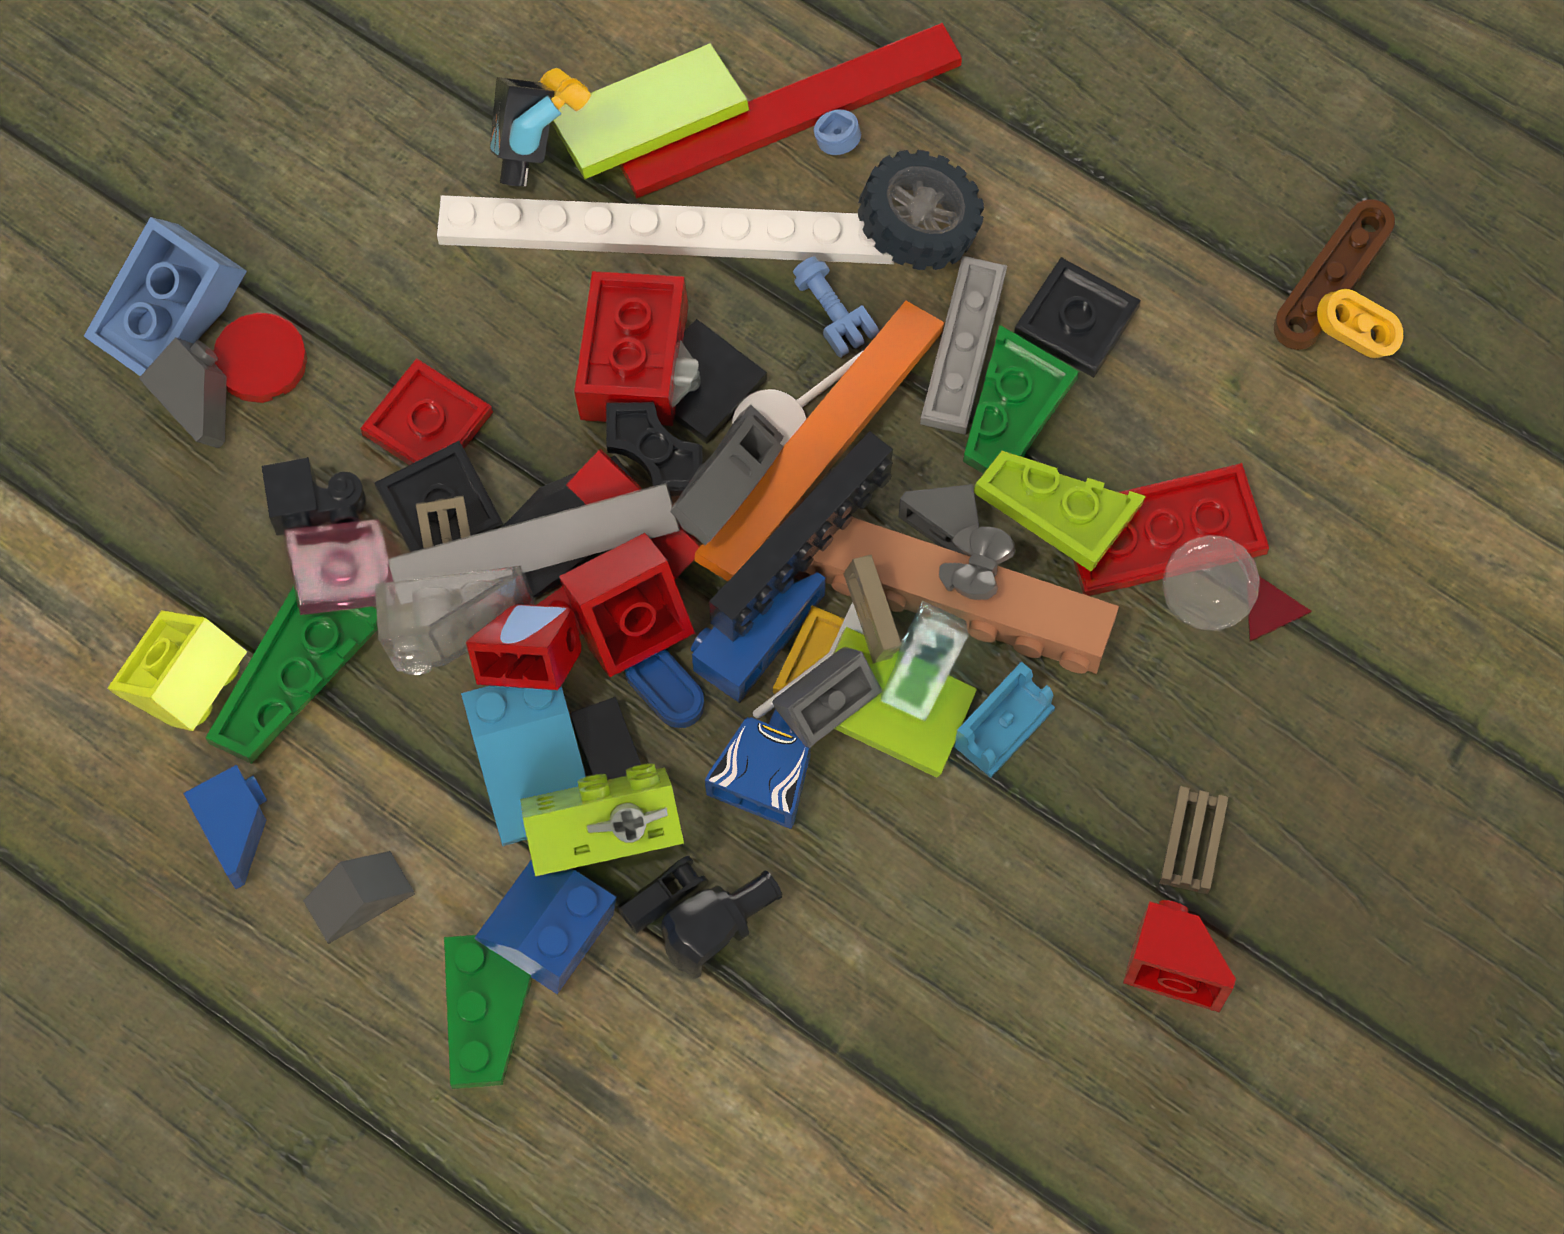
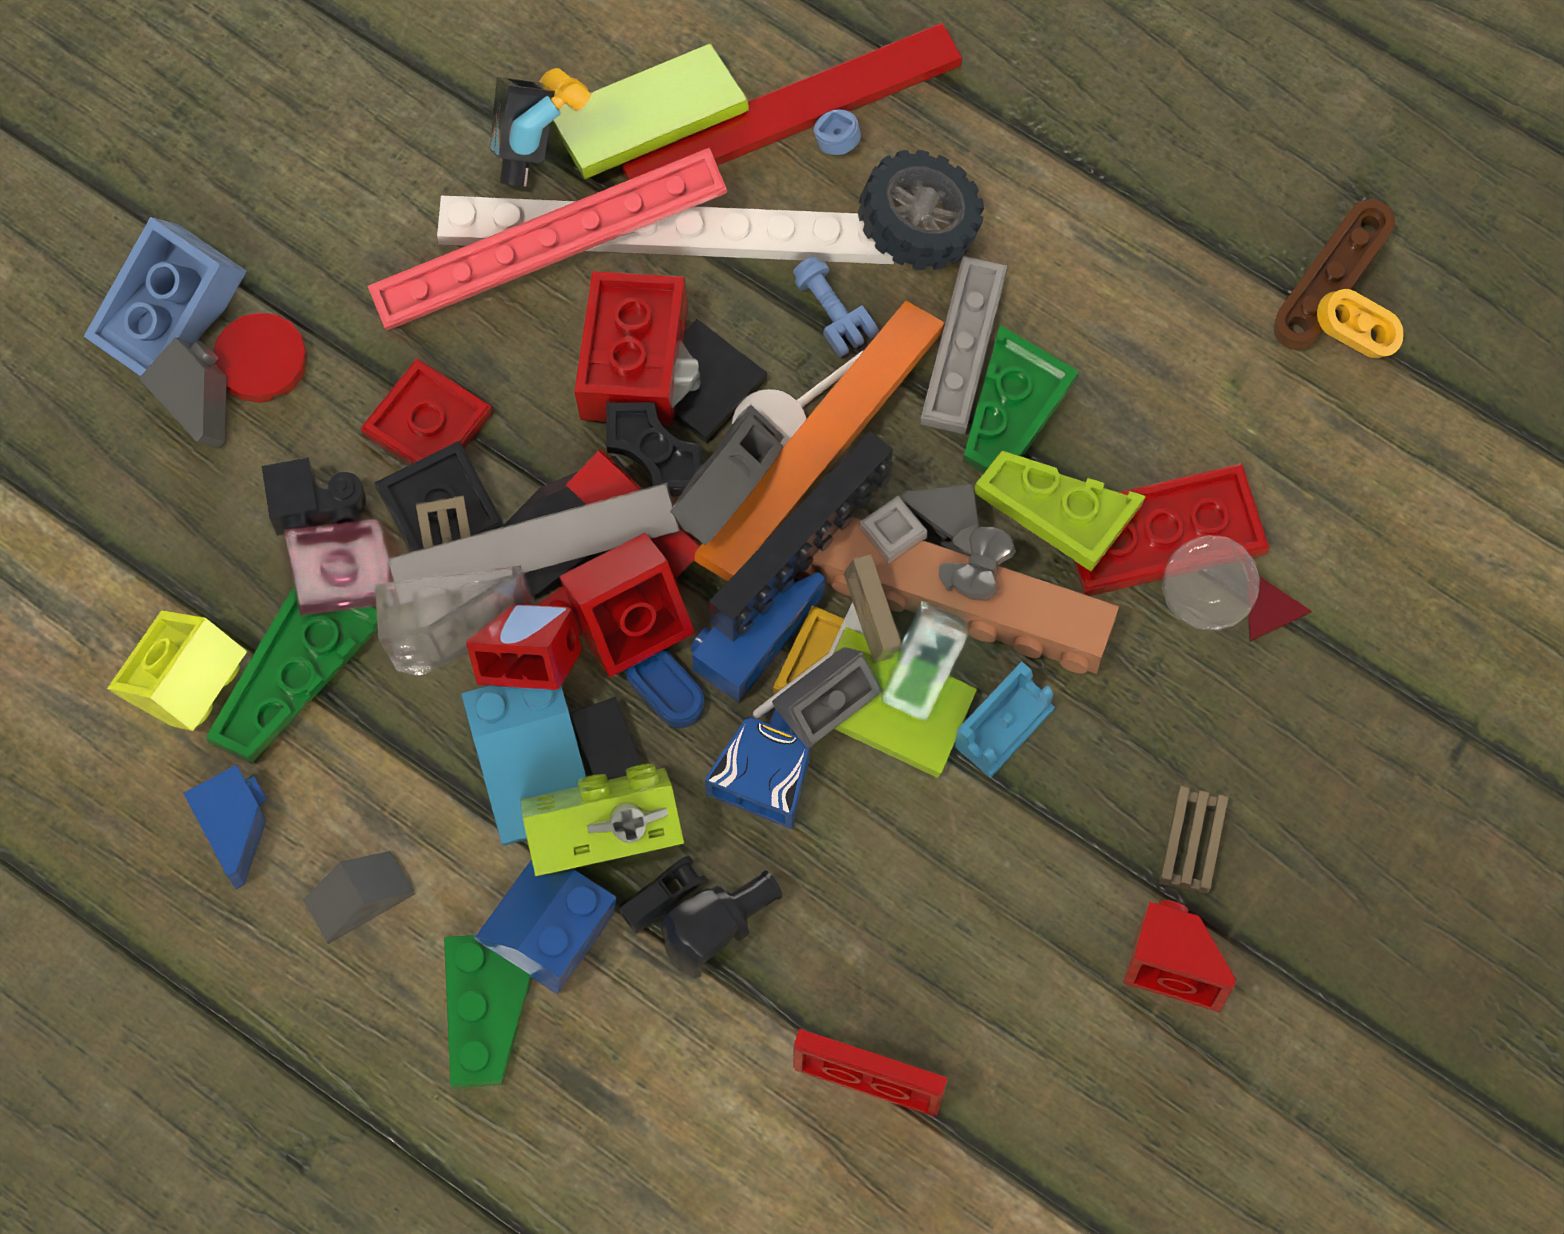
black tile [1014,257,1141,378] -> none
none -> coral tile [368,148,727,331]
none -> red tile [793,1028,948,1117]
none -> light grey tile [859,496,927,564]

